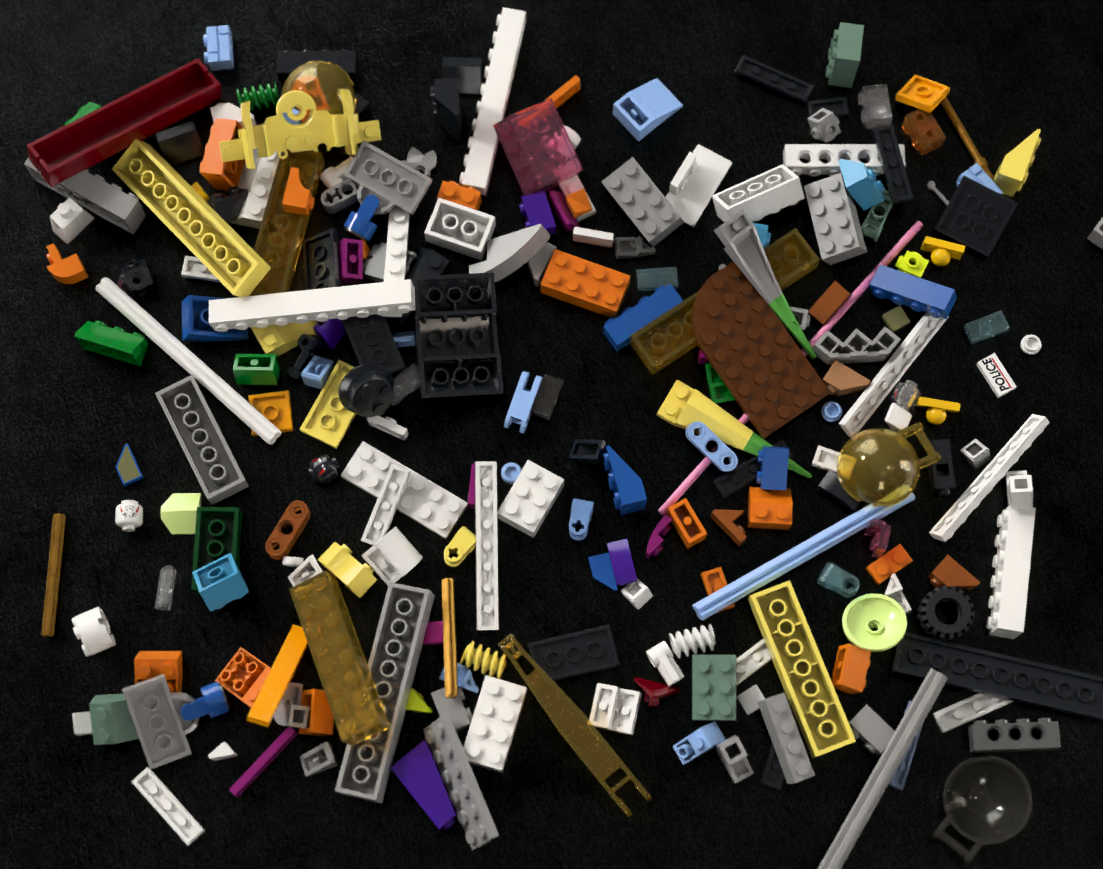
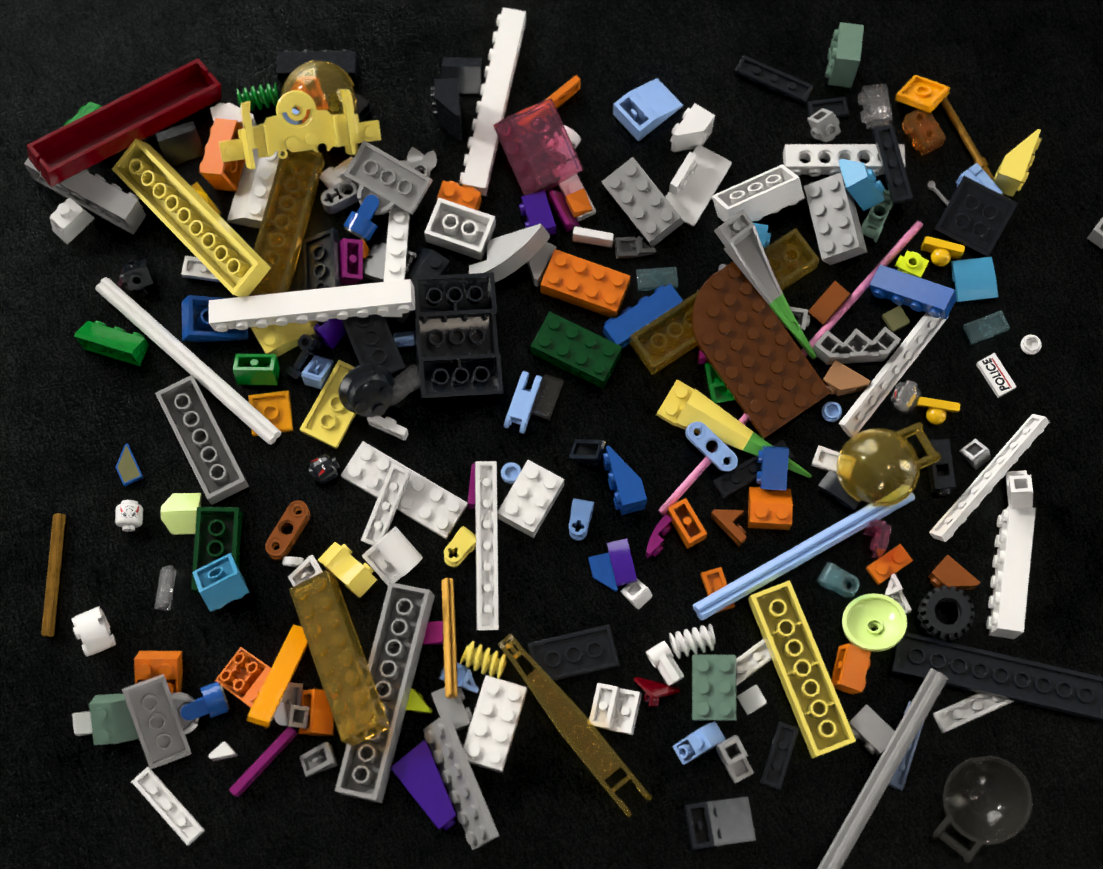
orange brick [46,243,88,284] -> none
light blue brick [203,25,234,71] -> none
black slope [206,186,248,223] -> none
orange arch [282,167,315,216] -> none
light grey brick [758,693,815,784] -> none
white slope [885,403,912,432] -> none
dark grey brick [968,718,1061,753] -> none
none -> dark green brick [531,311,622,388]
none -> white slope [670,103,715,152]
none -> black slope [684,797,756,851]
none -> dark azure slope [951,257,998,302]

